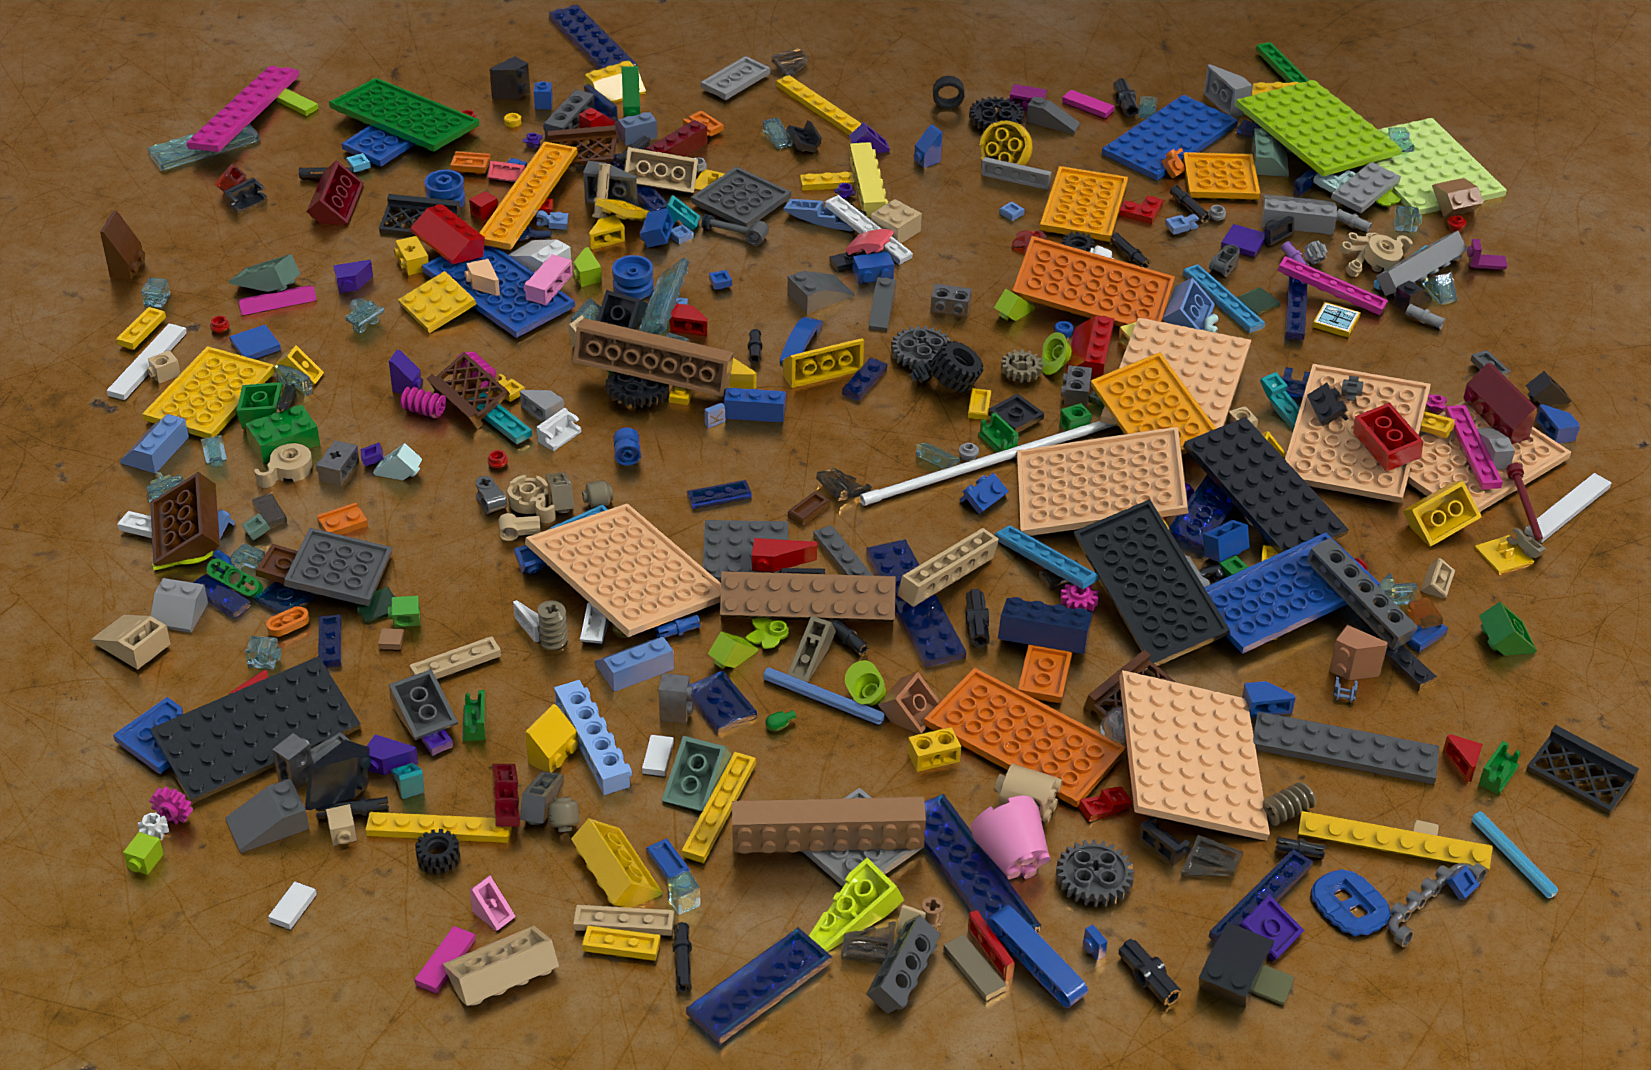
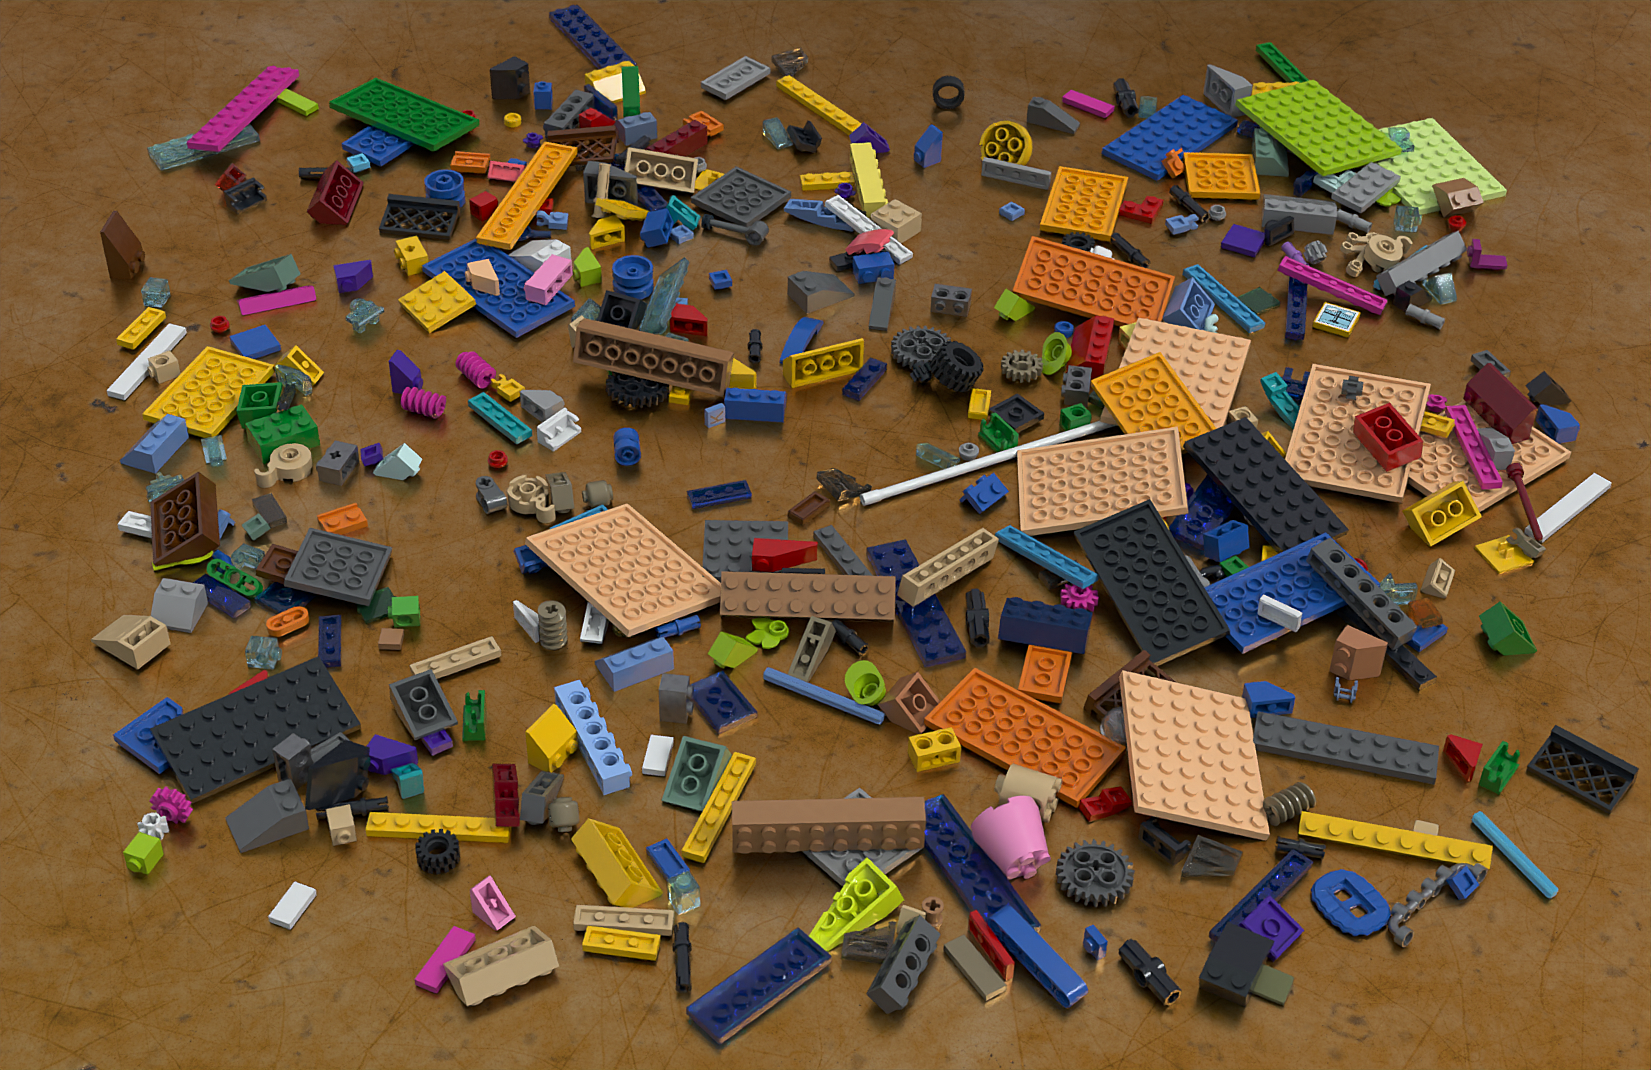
red slope [410,204,485,264] -> none
reddish brown fence [426,352,510,429] -> none
tan piece [499,513,541,541] -> none
green cylinder [765,710,796,732] -> none
black gear [969,96,1024,131] -> none
magenta brick [1009,84,1047,112] -> none
clear red plate [1011,230,1046,254] -> none
dark grey piece [1209,245,1240,277] -> none
black bracket [1307,383,1349,426] -> none
none -> white tile [1257,594,1302,632]

